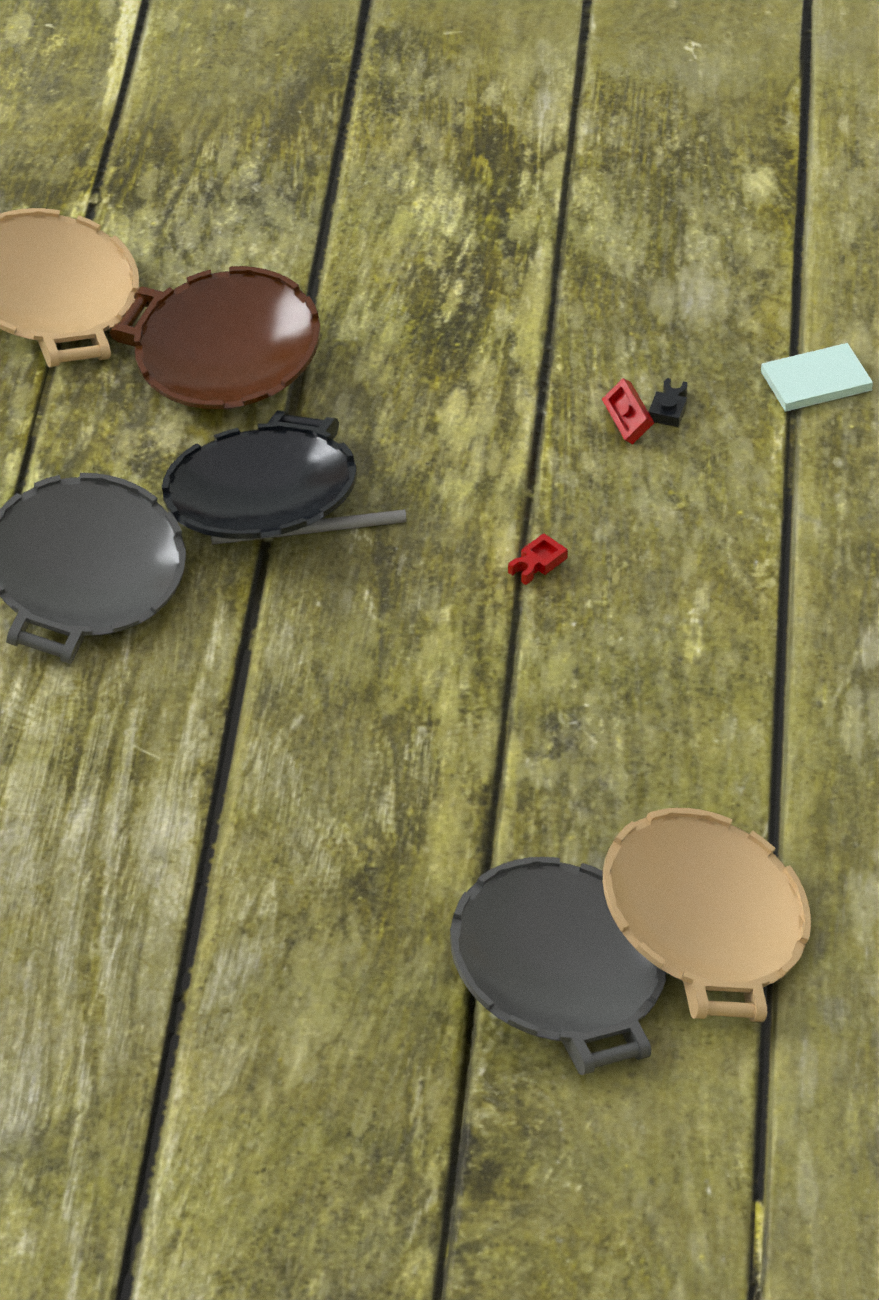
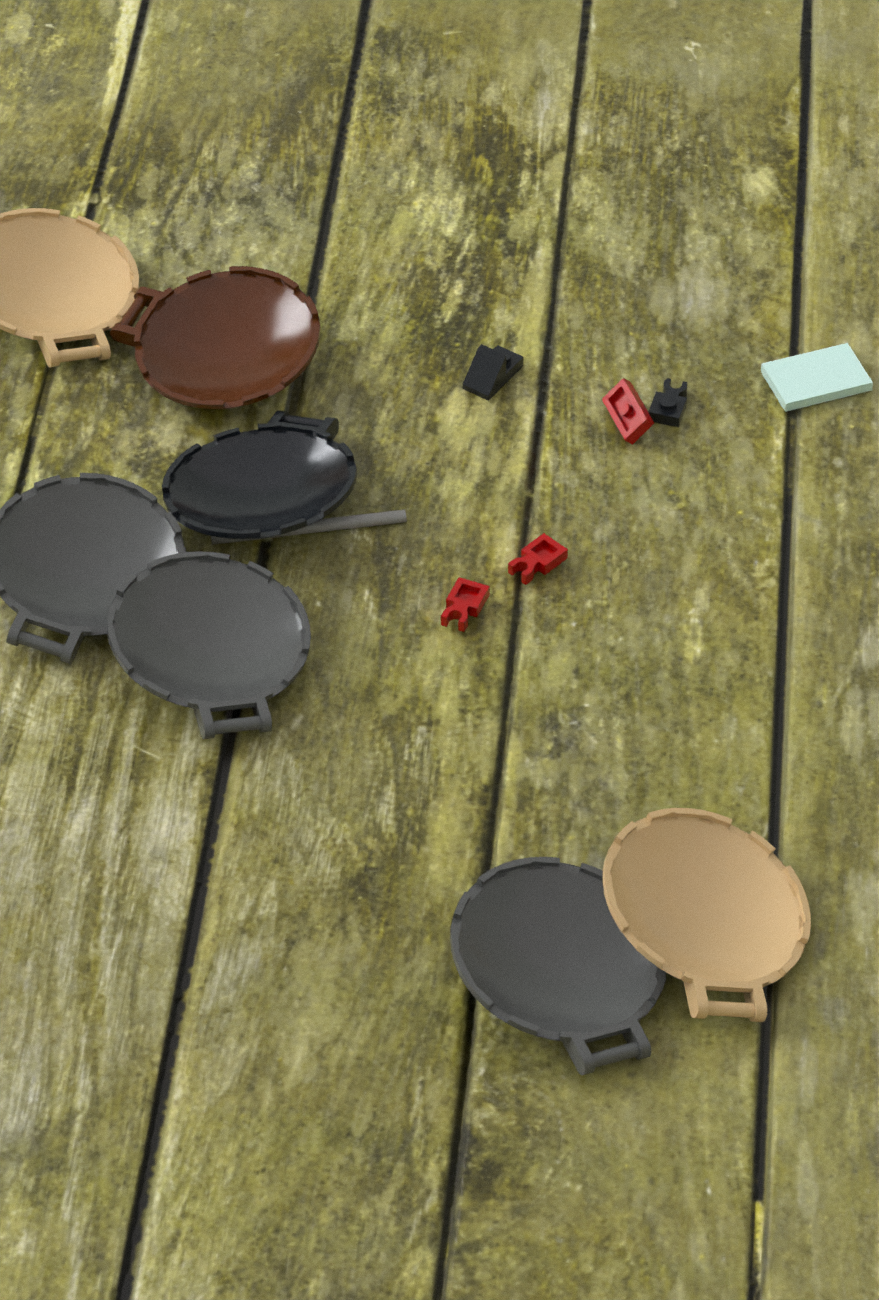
none -> dark grey dish [107,551,311,740]
none -> red plate [441,577,490,632]
none -> black slope [463,344,524,401]

